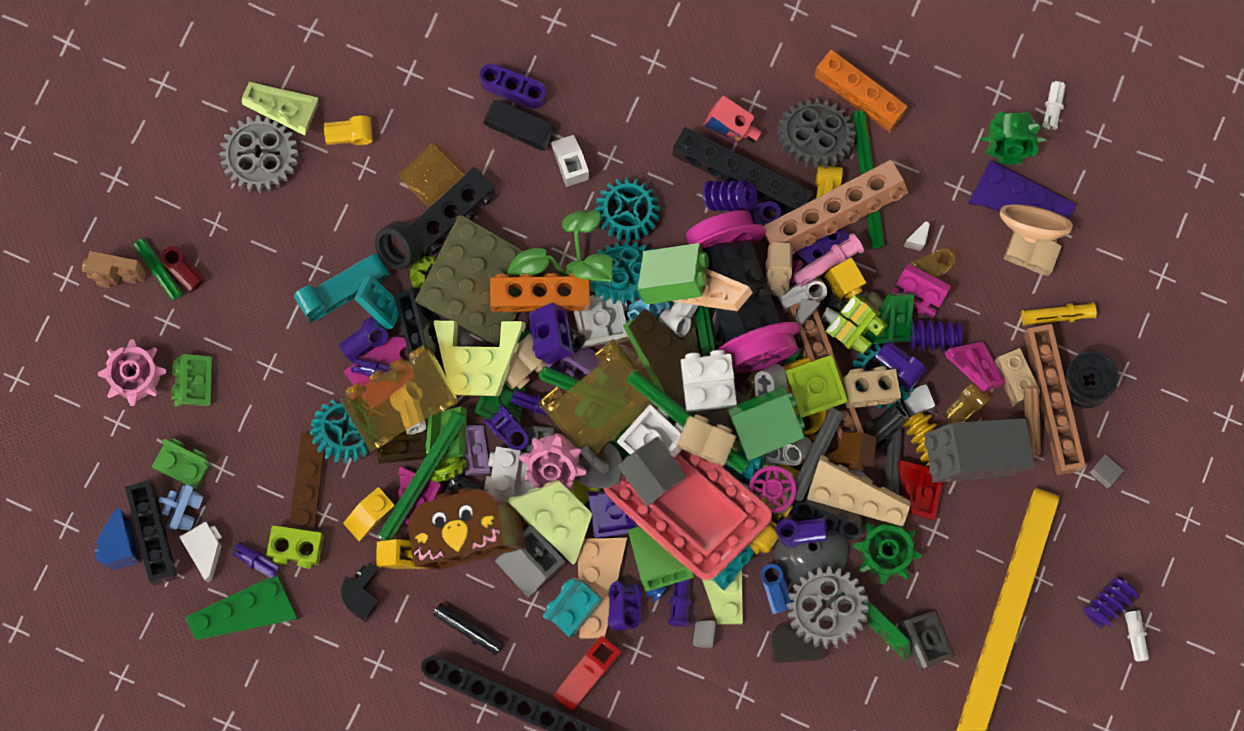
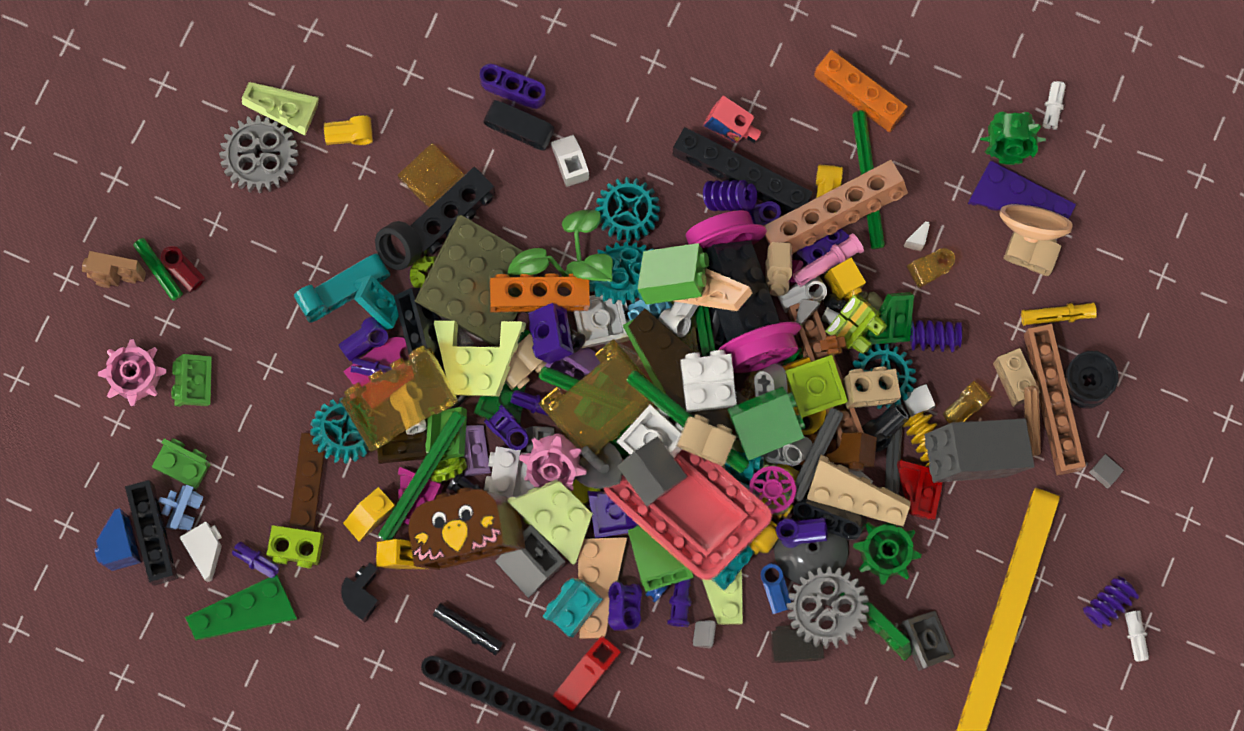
dark grey gear [777,98,856,170] -> none
dark purple piece [875,341,927,389] -> none
dark pink plate [892,263,951,318] -> none
dark pink wing [945,341,1006,392] -> none
none -> dark orange plate [820,335,847,356]

